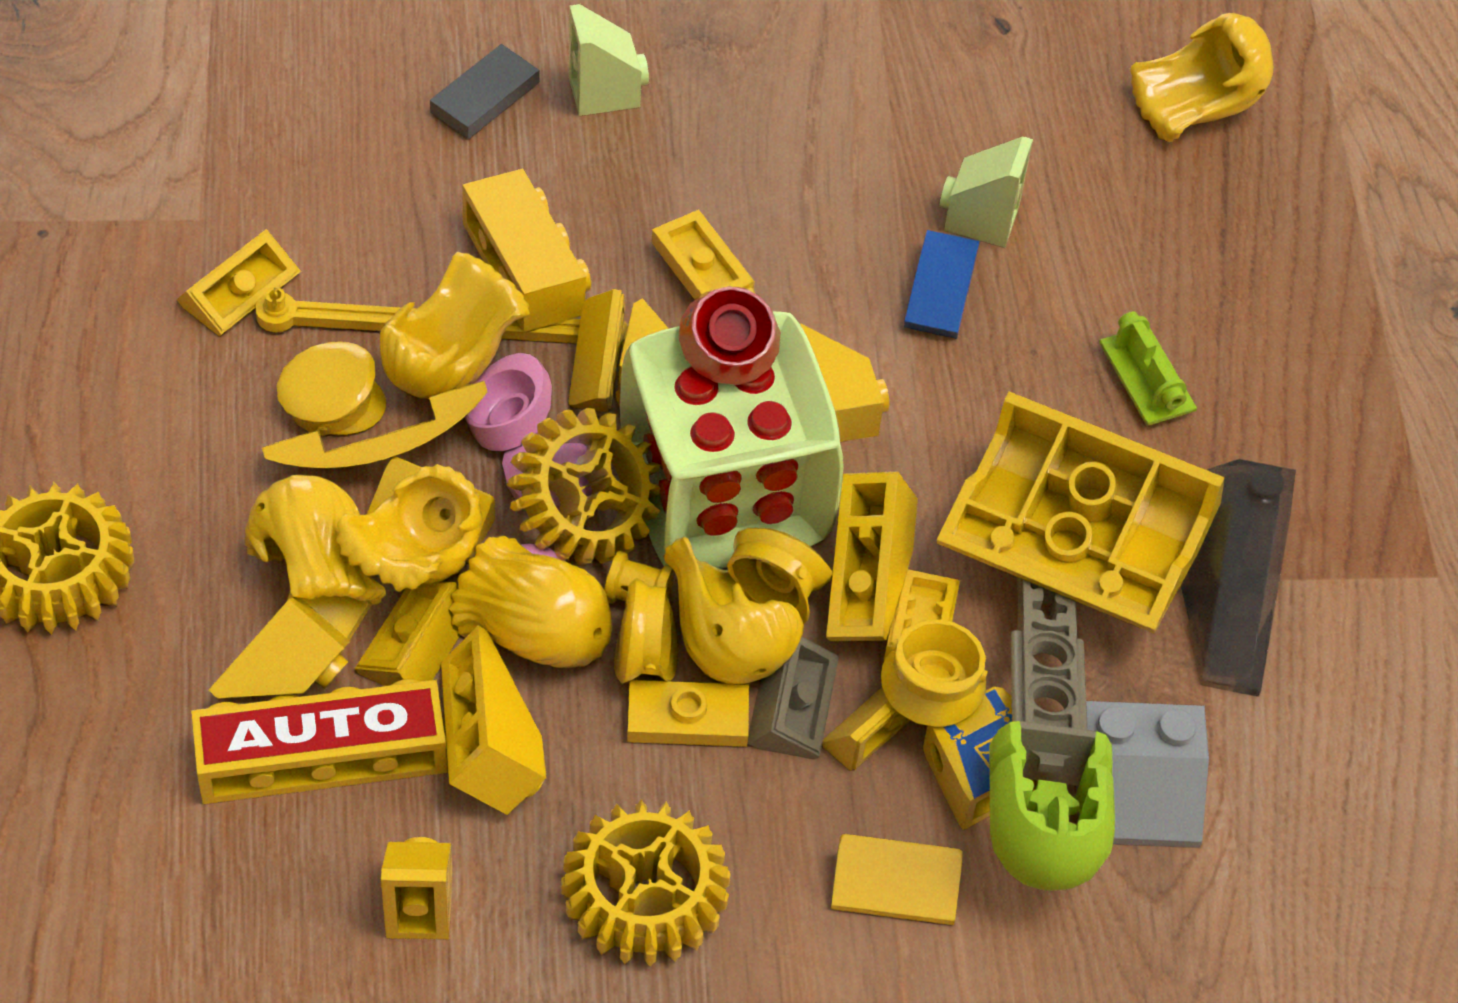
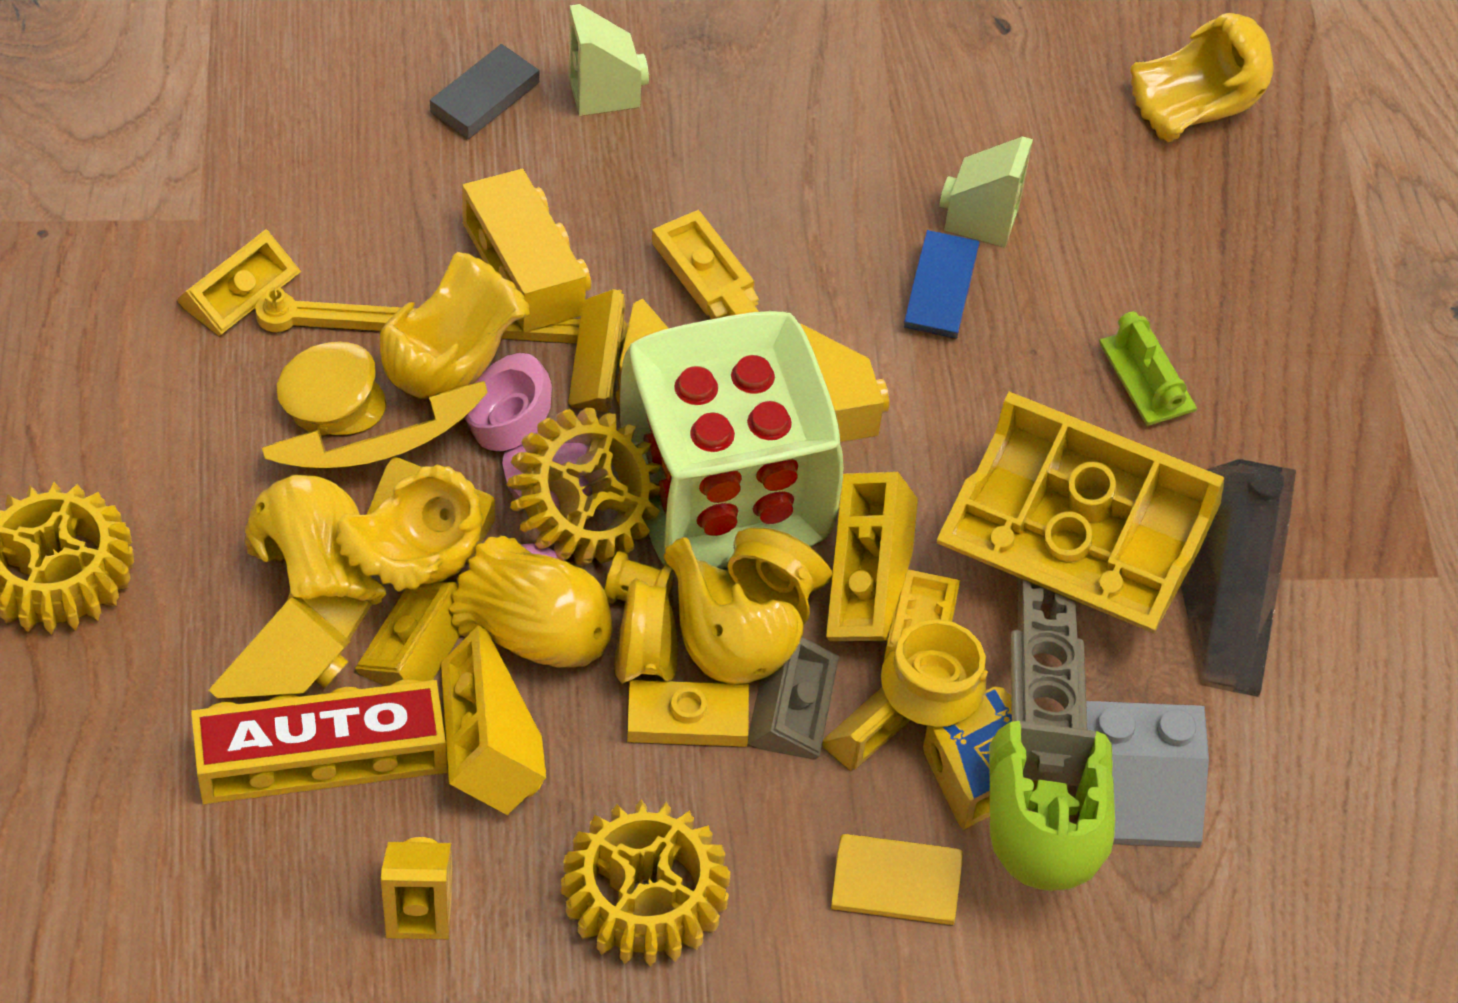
red hat [679,286,781,385] -> none

